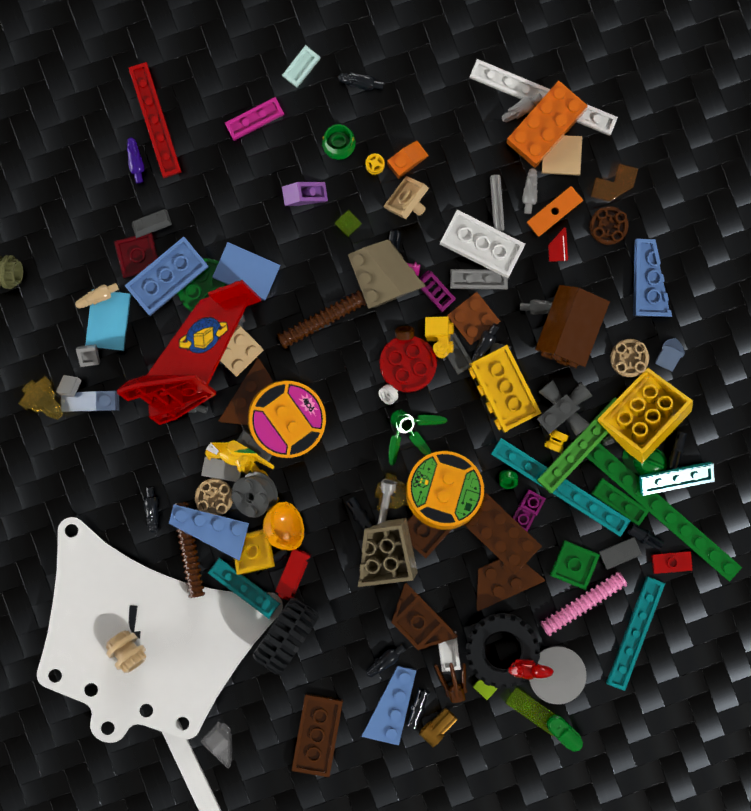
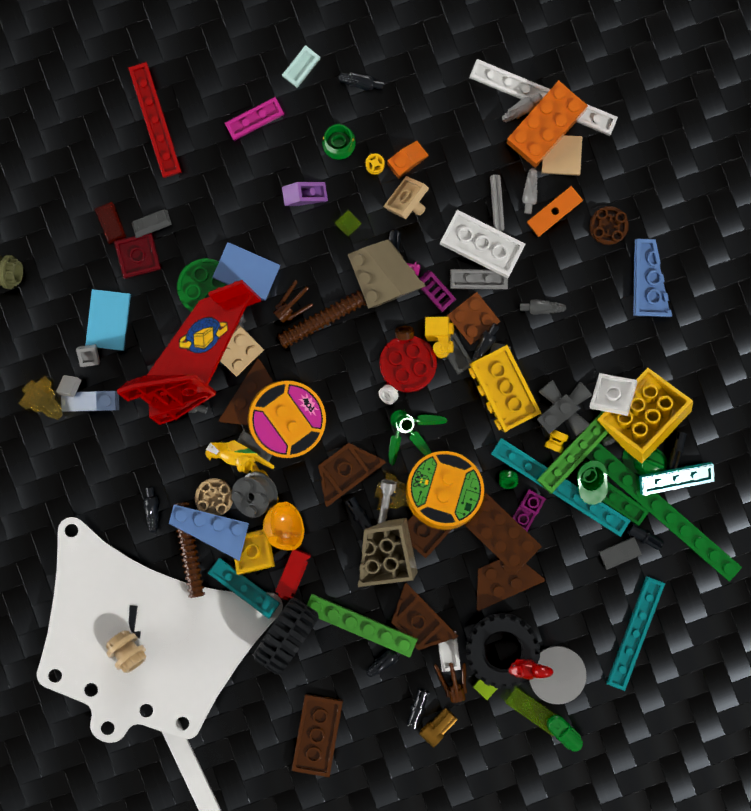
tan piece [75,283,119,308] -> none
medium blue plate [125,237,209,316] -> none
dark purple piece [127,137,144,183] -> none
clear slope [200,721,232,768] -> none
light grey tile [201,457,241,482] -> none
medium blue wing [361,665,416,745] -> none
reddish brown brick [535,285,610,368] -> none
bright pink piece [540,572,627,636] -> none
red sticker [548,227,568,262] -> none
green tile [550,540,600,590] -> none
clear orange tile [591,164,638,202] -> none
tan tile [610,339,649,377] -> none
red plate [652,551,693,574] -> none
sand blue tile [655,338,685,372] -> none
none -> clear red tile [95,202,126,244]
none -> reddish brown plant [273,280,313,323]
none -> bright green plate [307,594,418,657]
none -> reddish brown wing [318,443,386,507]
none -> green piece [576,461,608,505]
none -> white tile [590,373,637,416]

